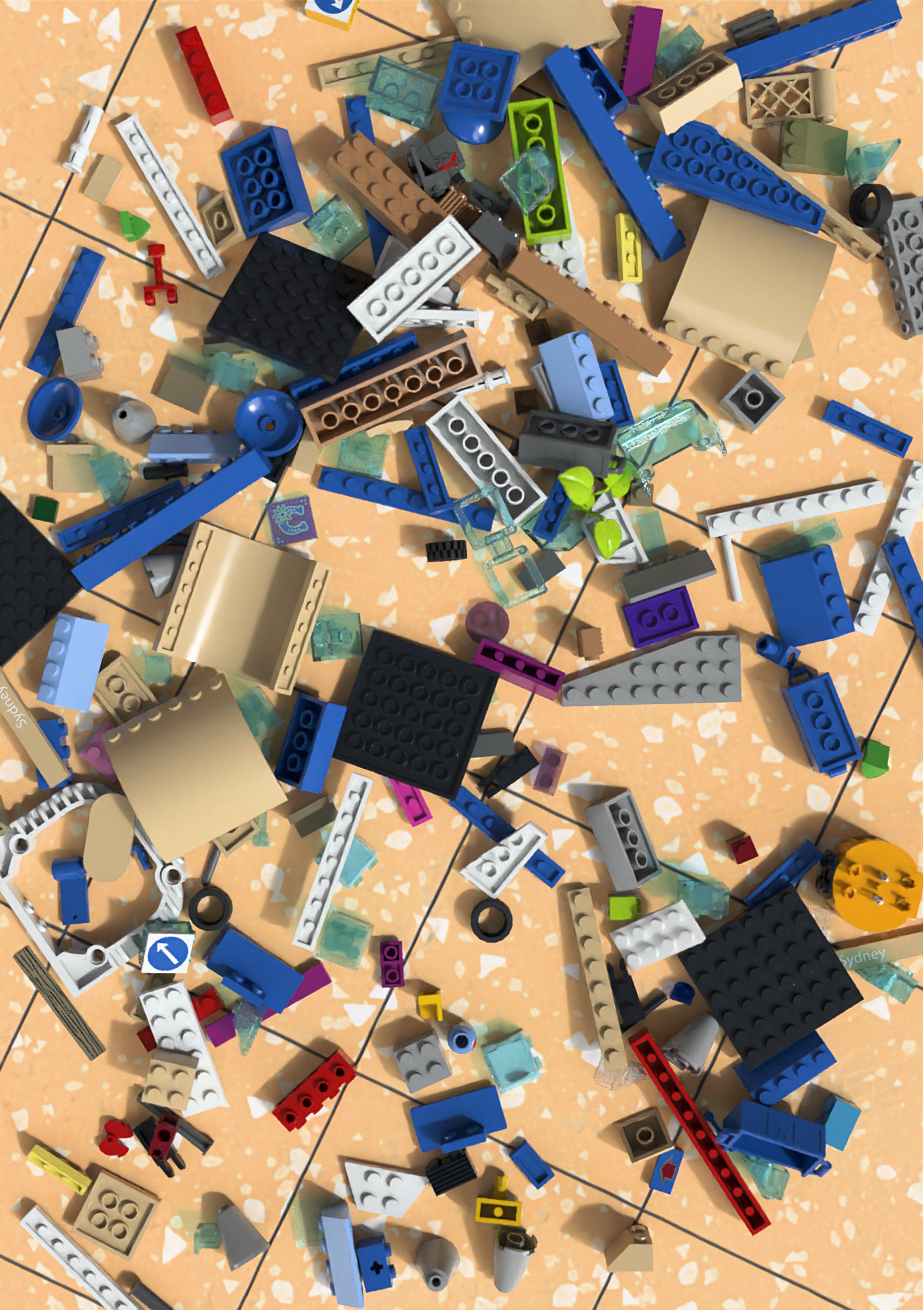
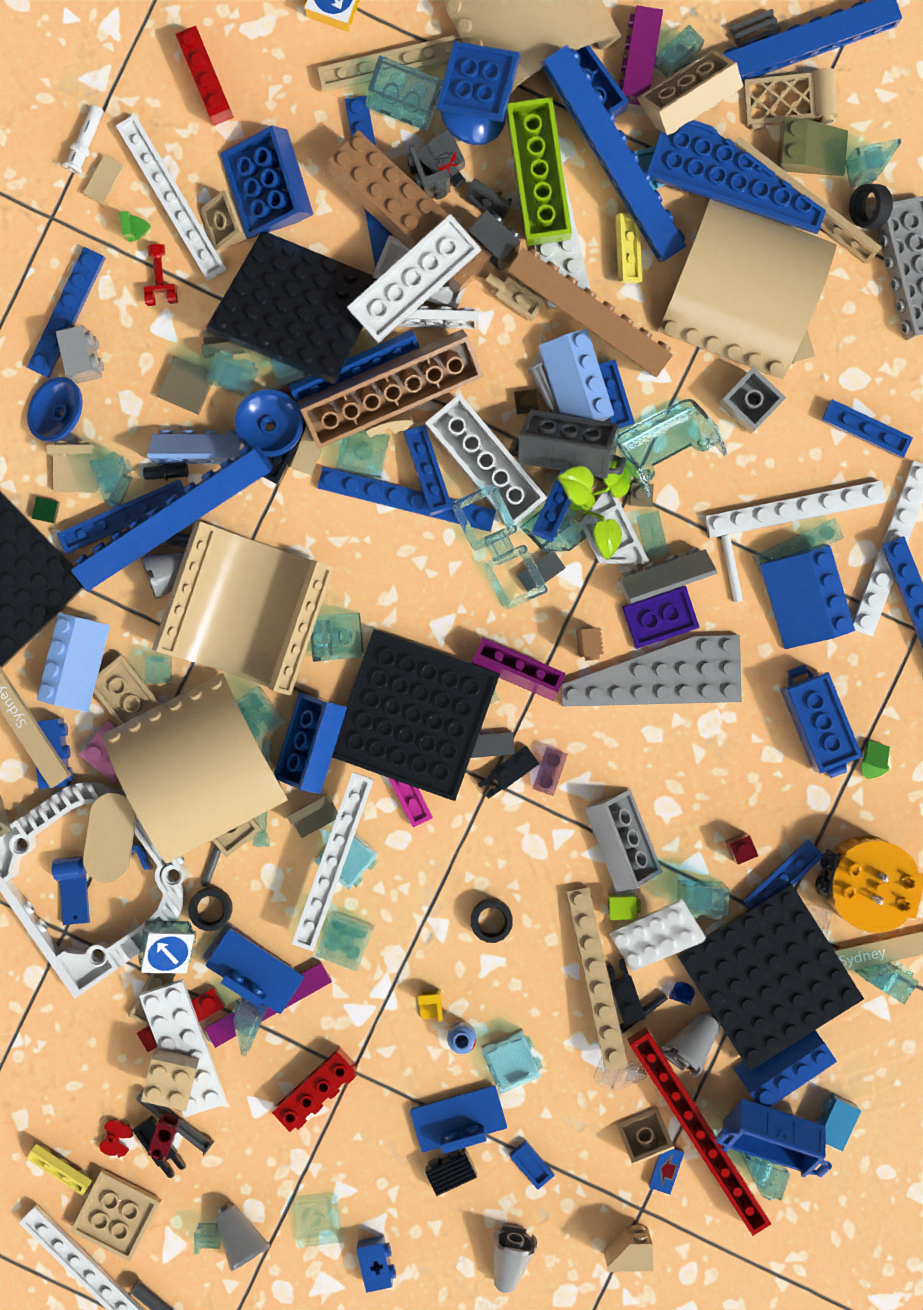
dark tan sticker [13,946,106,1061] -> none
light grey cone [112,400,157,445] -> none
clear light blue tile [265,494,318,548] -> none
clear light blue slope [302,194,370,262] -> none
light blue slope [318,1203,365,1309] -> none
white wing [345,1159,429,1218] -> none
magenta slope [380,941,405,988] -> none
light grey brick [392,1028,452,1094] -> none
light grey cone [415,1238,460,1292] -> none
black tyre [426,540,468,562] -> none
medium nougat brick [437,188,484,232] -> none
white pin [444,365,511,402] -> none
blue plate [448,785,566,889] -> none
white wing [459,820,549,900] -> none
tile [465,601,510,644] -> none
yellow brick [475,1175,522,1226] -> none
clear light blue slope [499,145,556,216] -> none
dark brown plate [524,317,553,347] -> none
blue hinge [704,1111,735,1152] -> none
blue bracket [756,634,801,670] -> none

